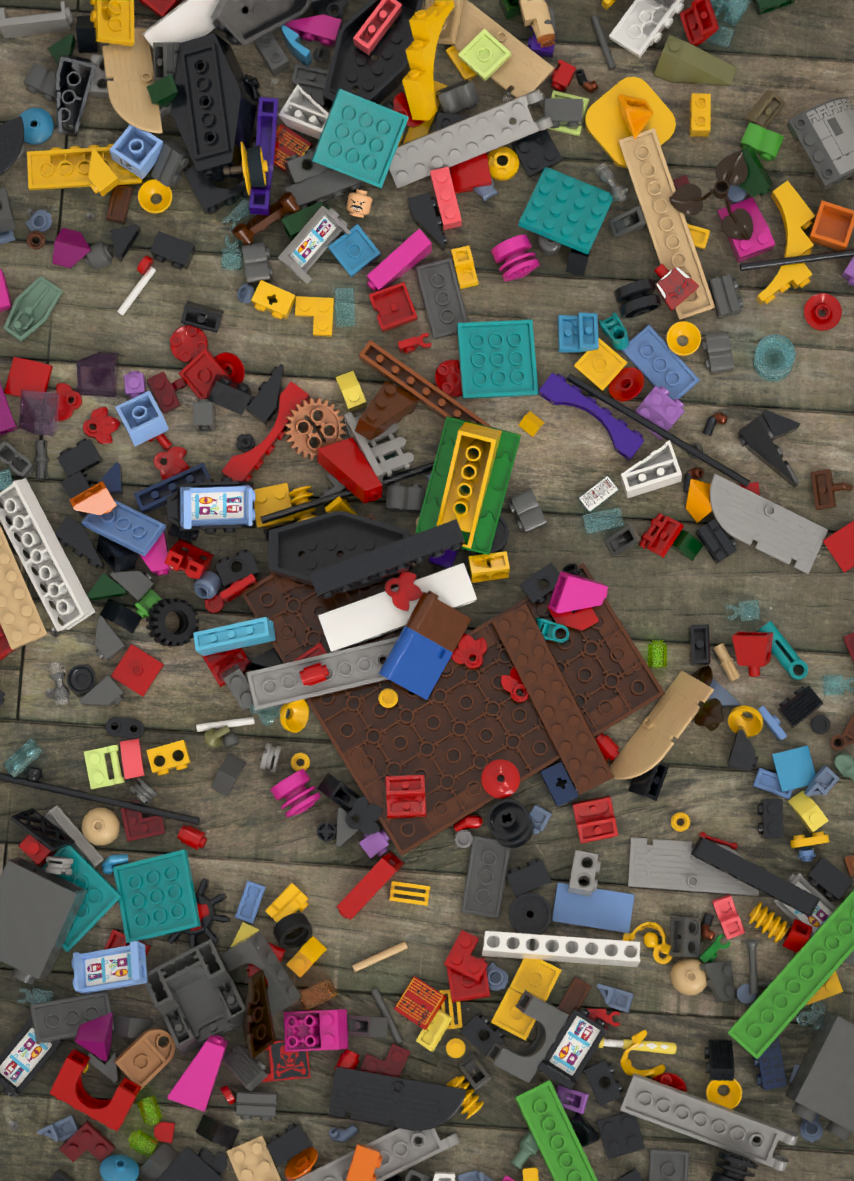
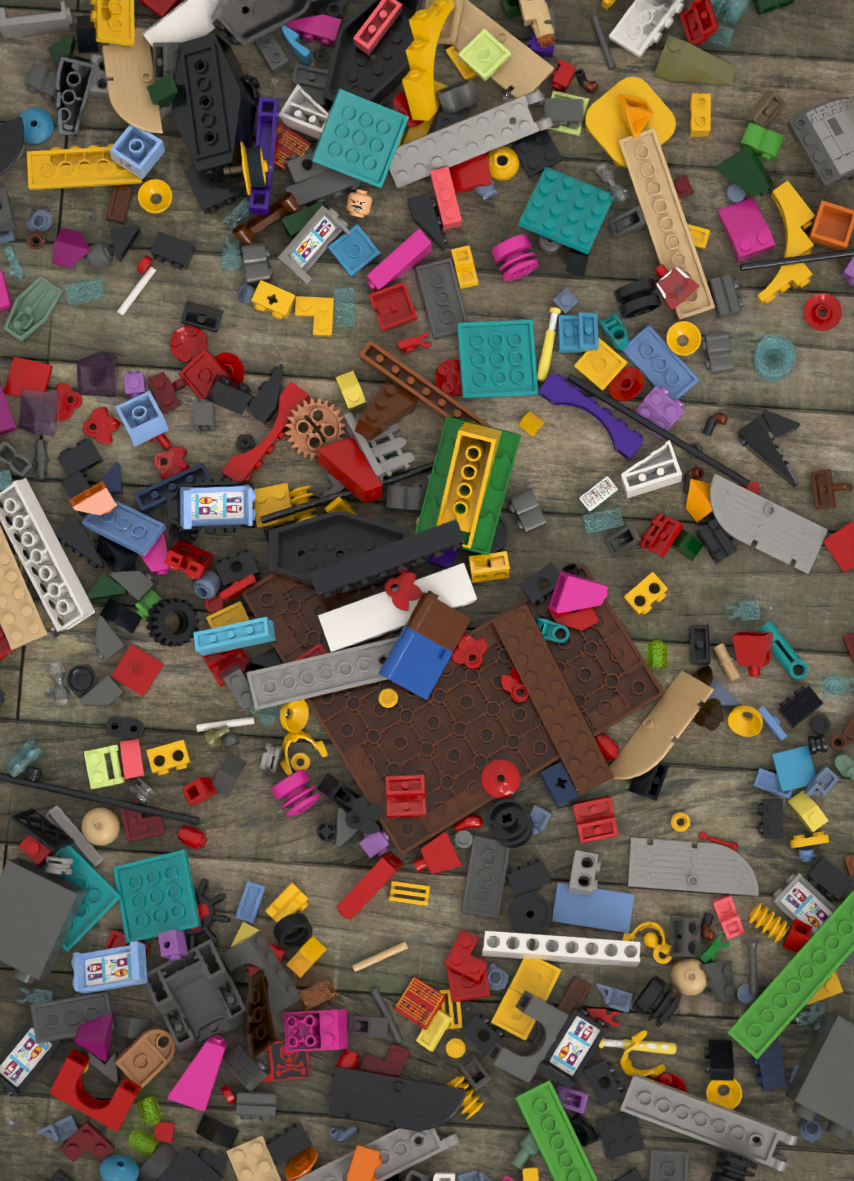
yellow slope [88,149,120,197] -> none
dark azure arm [101,854,128,875] -> none
dark grey brick [151,141,189,187] -> none
red brick [299,662,329,686] -> none
dark brown plant [669,152,753,240] -> none
black beam [691,837,820,917] -> none
black slope [728,726,758,772] -> none
none -> clear light blue plate [4,246,26,281]
none -> clear light blue plate [65,278,106,305]
none -> medium lavender brick [158,929,188,961]
none -> red brick [182,777,217,806]
none -> yellow plate [206,601,249,629]
none -> yellow helmet [280,731,328,776]
none -> red torso [413,832,462,874]
none -> light yellow piece [537,307,561,382]
none -> sand blue plate [552,288,579,315]
none -> yellow brick [623,572,668,616]
none -> black wheel [632,975,683,1028]
none -> black wheel [808,733,827,755]

